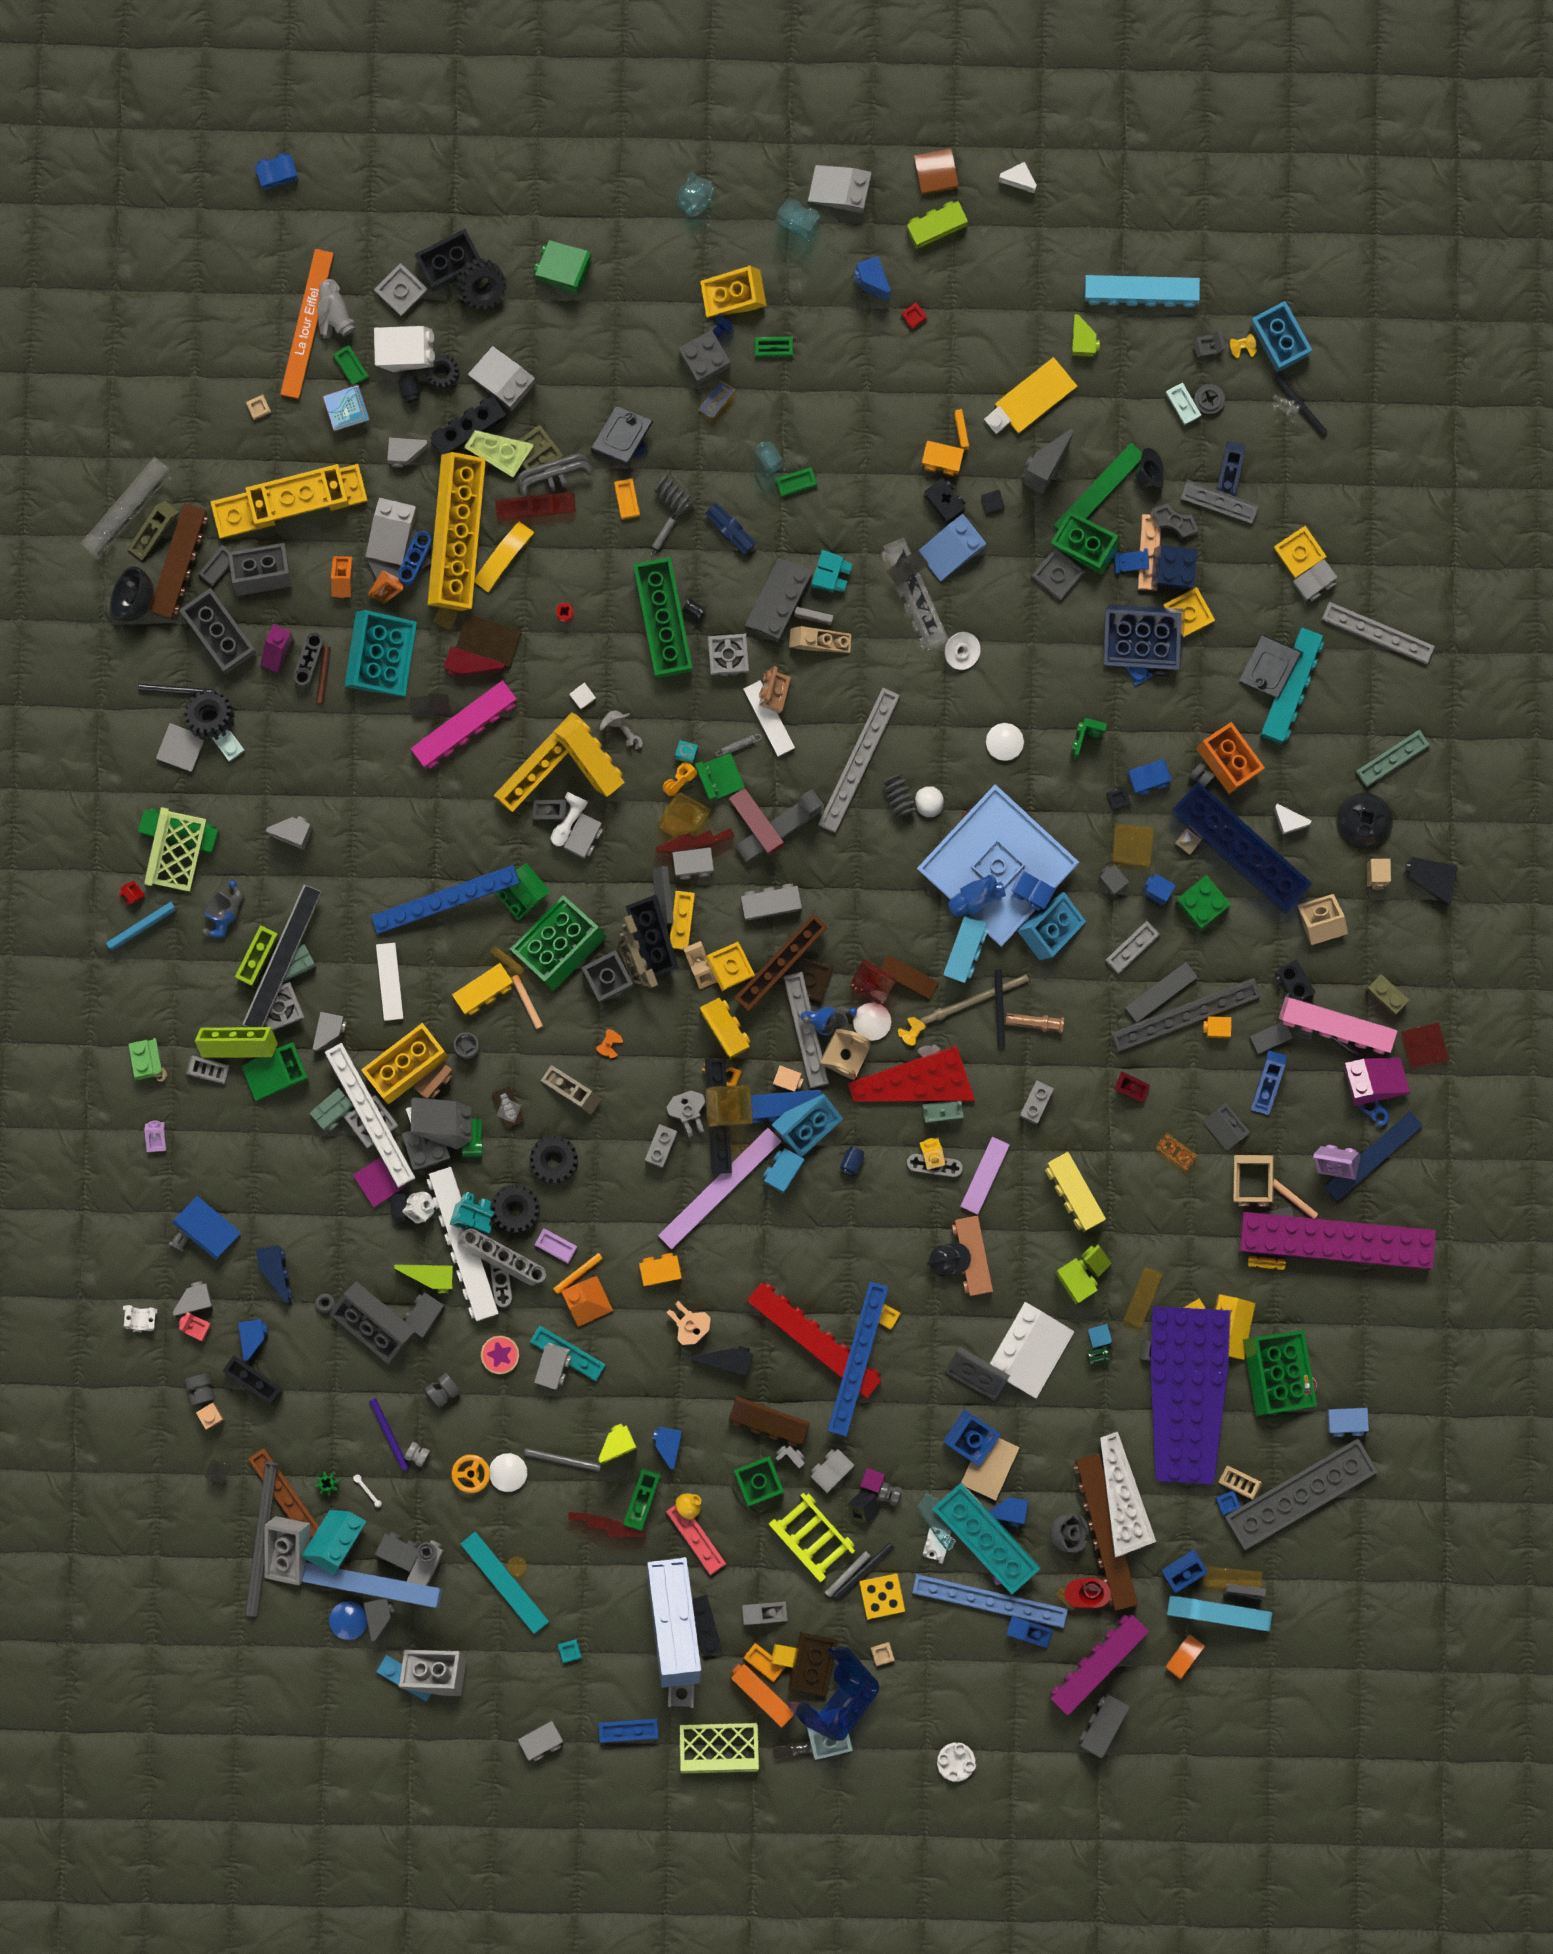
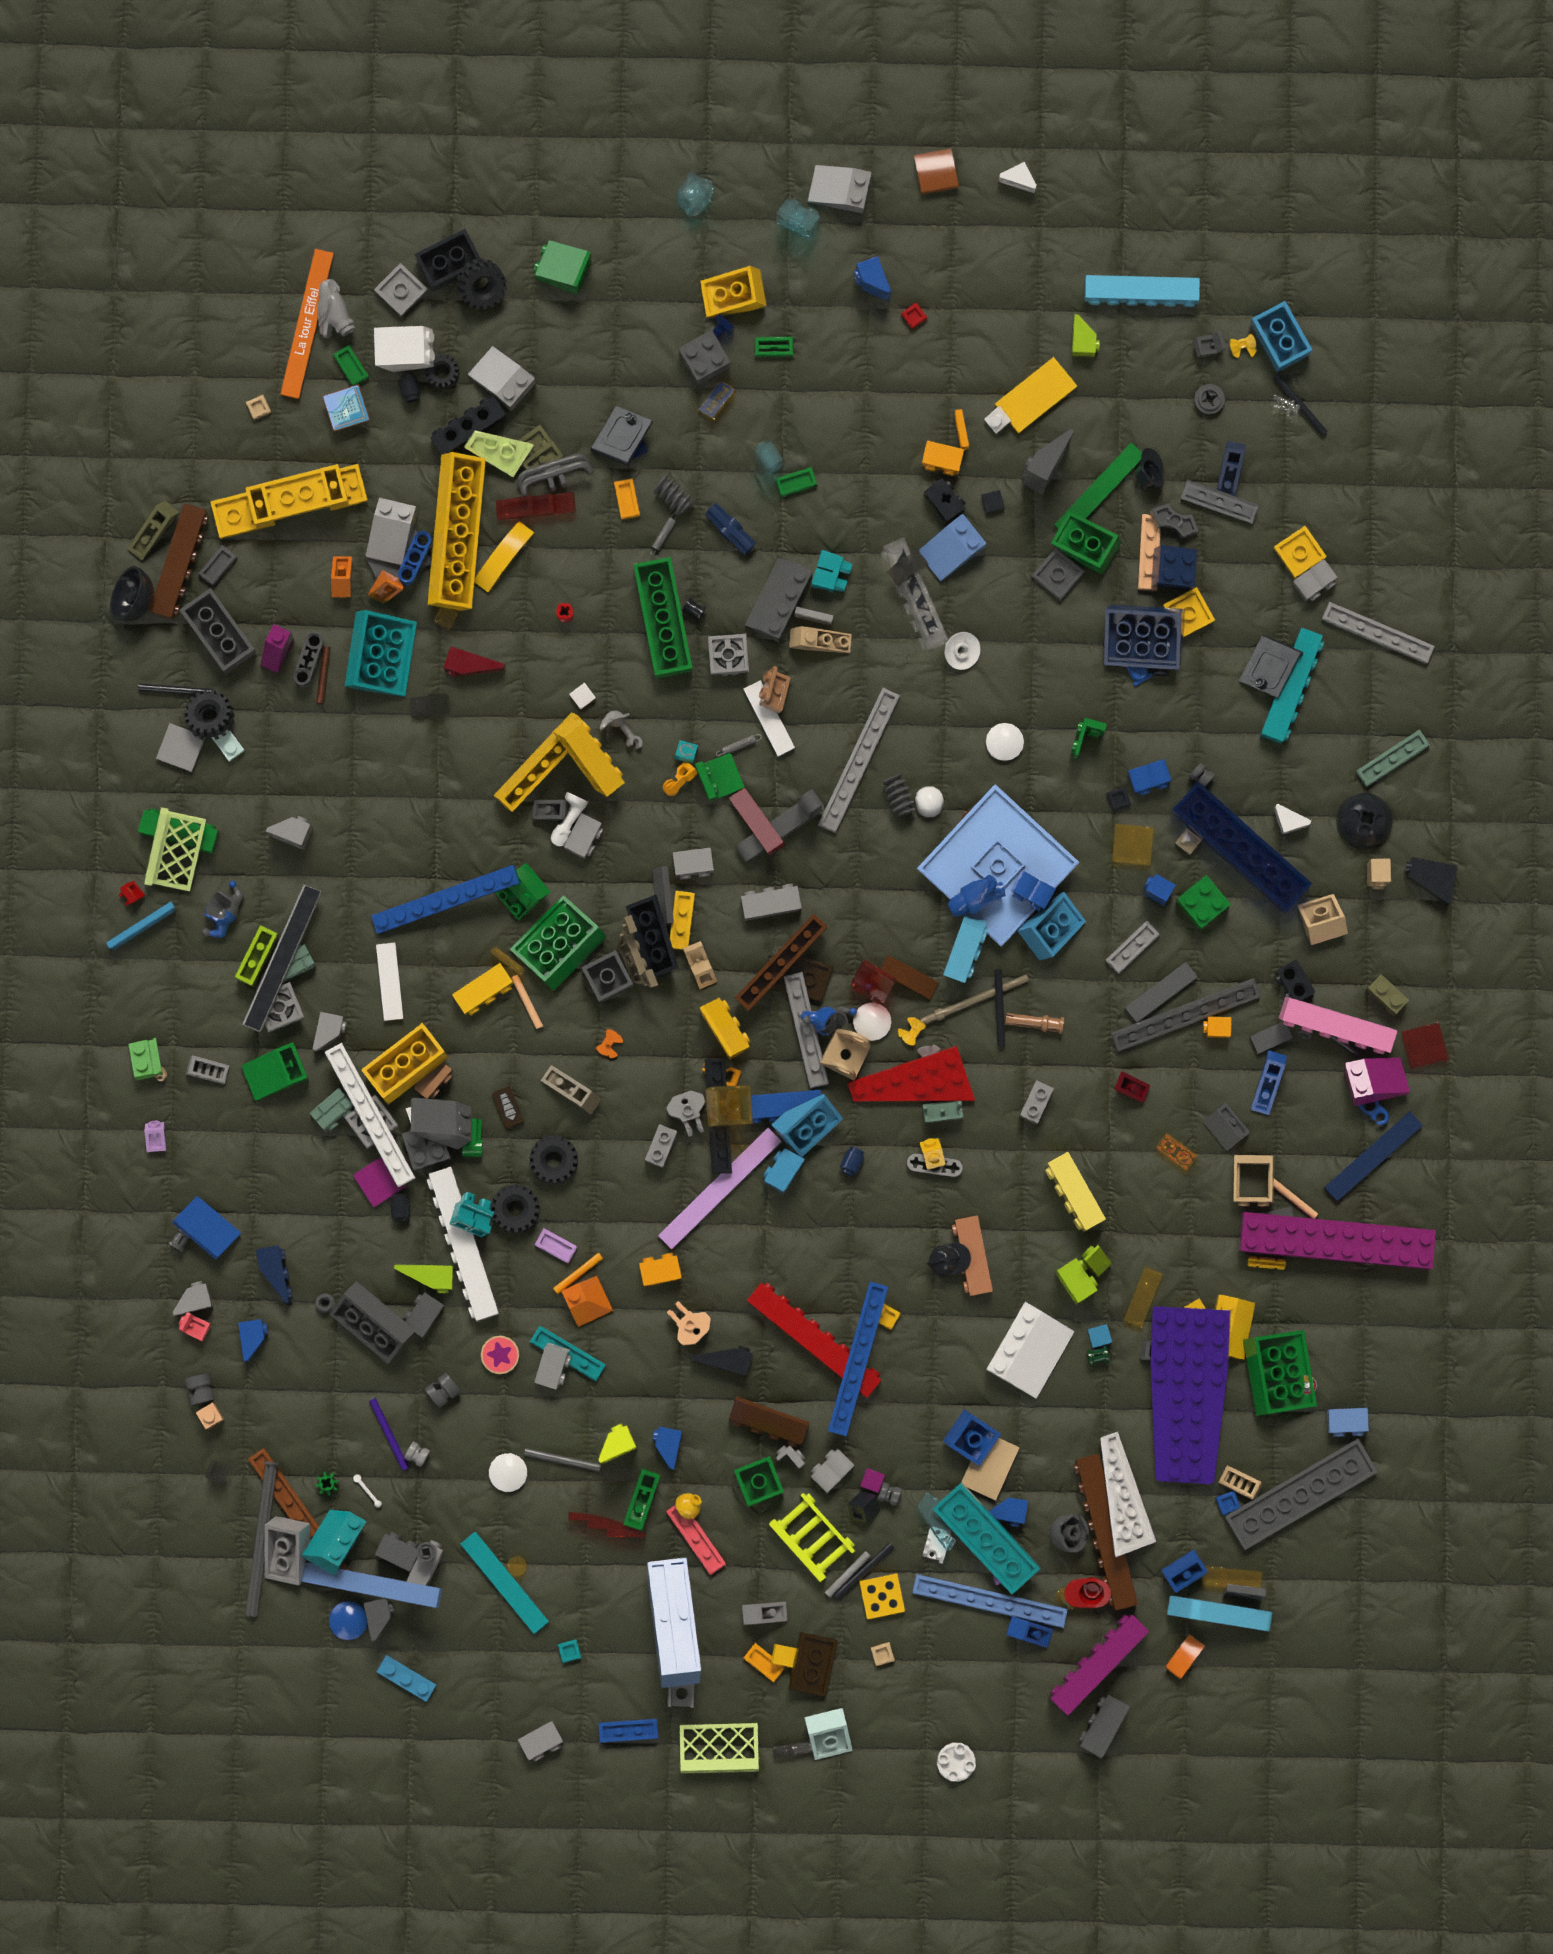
clear brick [80,457,171,559] -> none
white piece [123,1305,158,1333] -> none
lime brick [195,1027,278,1058] -> none
black brick [223,1355,283,1405] -> none
dark grey slope [228,543,292,596] -> none
blue brick [255,153,298,190] -> none
light grey slope [387,438,428,467] -> none
light grey slope [399,1650,467,1696] -> none
white brick [402,1192,437,1224] -> none
dark pink brick [410,680,517,769] -> none
light orange piece [452,1455,490,1493] -> none
dark grey wheel [454,1032,480,1059] -> none
dark brown tile [456,613,522,668] -> none
light grey beam [457,1229,546,1286] -> none
light grey beam [490,1253,512,1307] -> none
clear tile [496,1098,522,1123] -> none
clear red slope [655,828,734,854] -> none
clear yellow slope [657,791,712,836] -> none
black plate [692,1595,723,1656] -> none
yellow tile [705,942,755,991] -> none
orange slope [731,1664,795,1727] -> none
light nougat brick [773,1066,803,1092] -> none
clear blue windscreen [787,1647,879,1741] -> none
lime brick [906,201,968,249] -> none
dark grey tile [945,1347,1010,1401] -> none
lavender tile [960,1137,1010,1215] -> none
dark grey brick [1099,864,1129,896] -> none
blue piece [1115,548,1149,573] -> none
light aqua plate [1166,382,1201,426] -> none
orange brick [1196,722,1265,794] -> none
lavender slope [1313,1145,1360,1180] -> none

